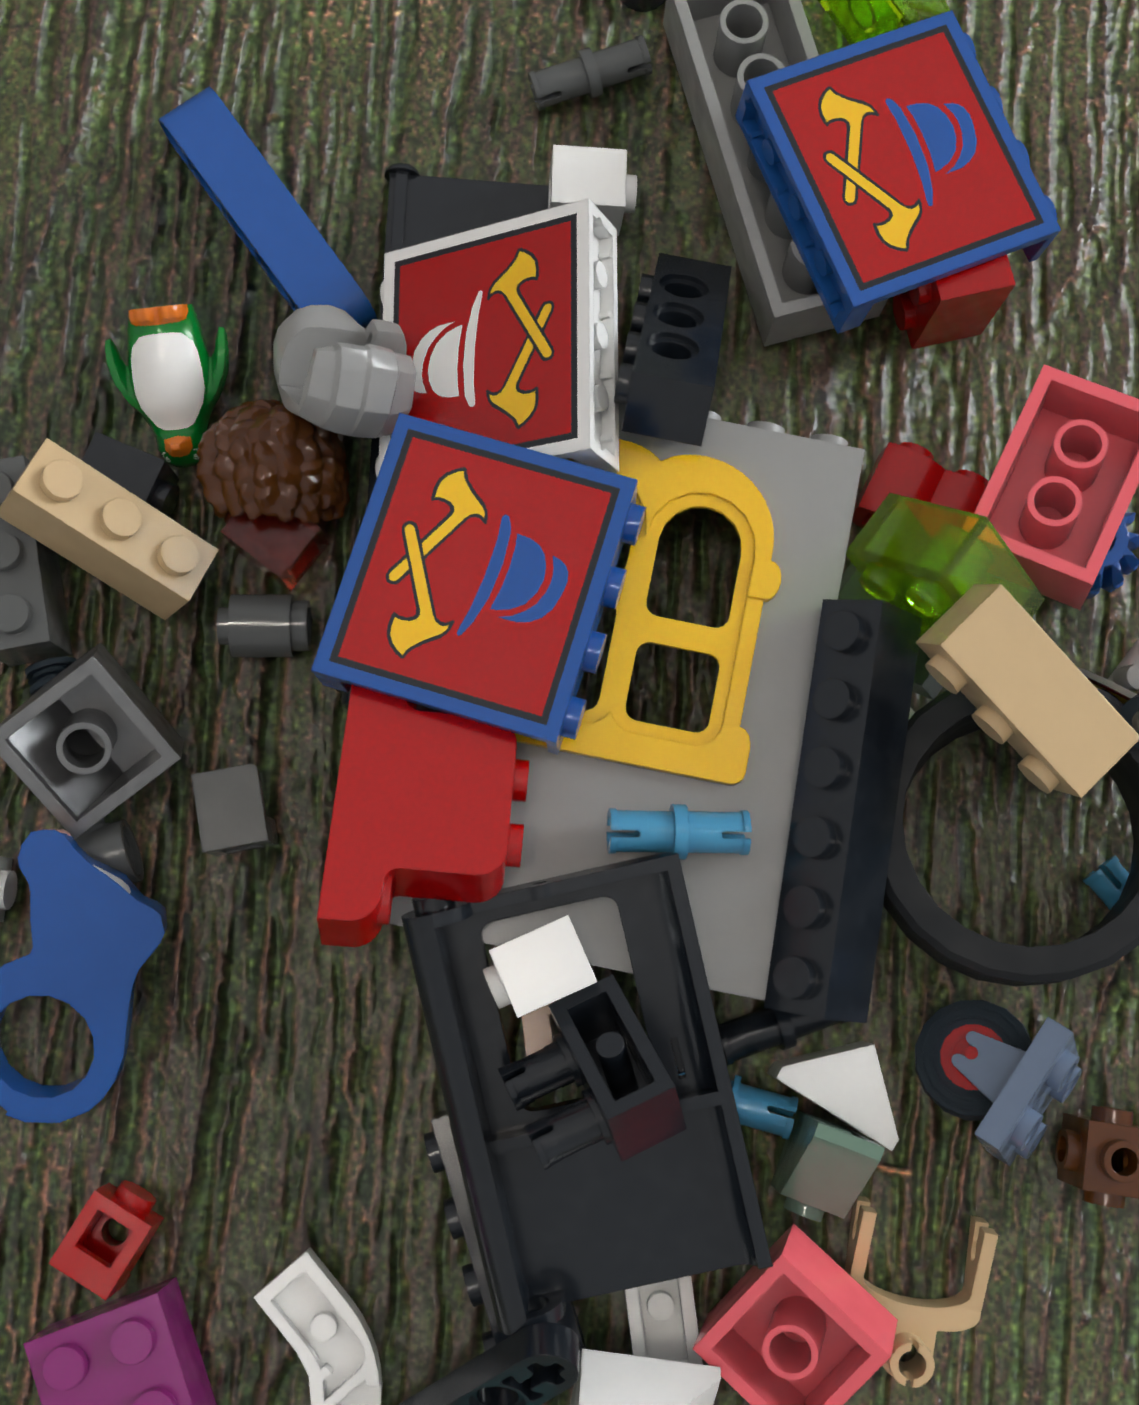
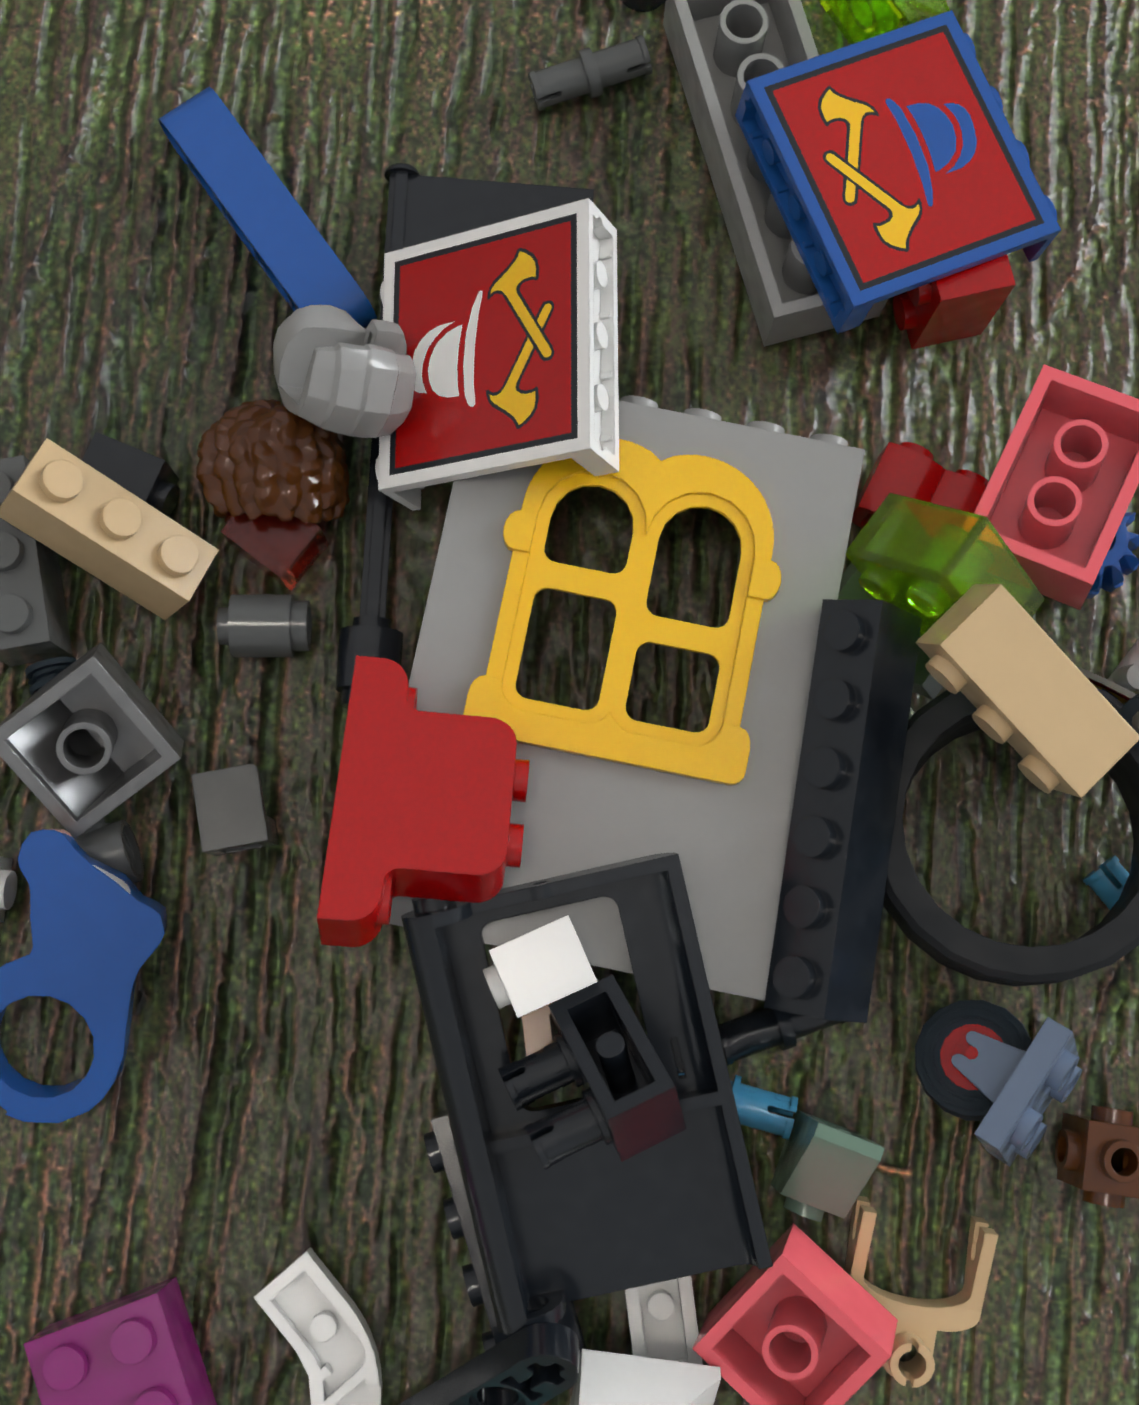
red brick [48,1180,164,1301] -> none
animal [105,304,229,468] -> none
panel [311,413,646,755] -> none
white brick [548,145,637,236] -> none
dark azure pin [606,804,752,860] -> none
black brick [614,253,732,446] -> none
white slope [767,1041,899,1151] -> none

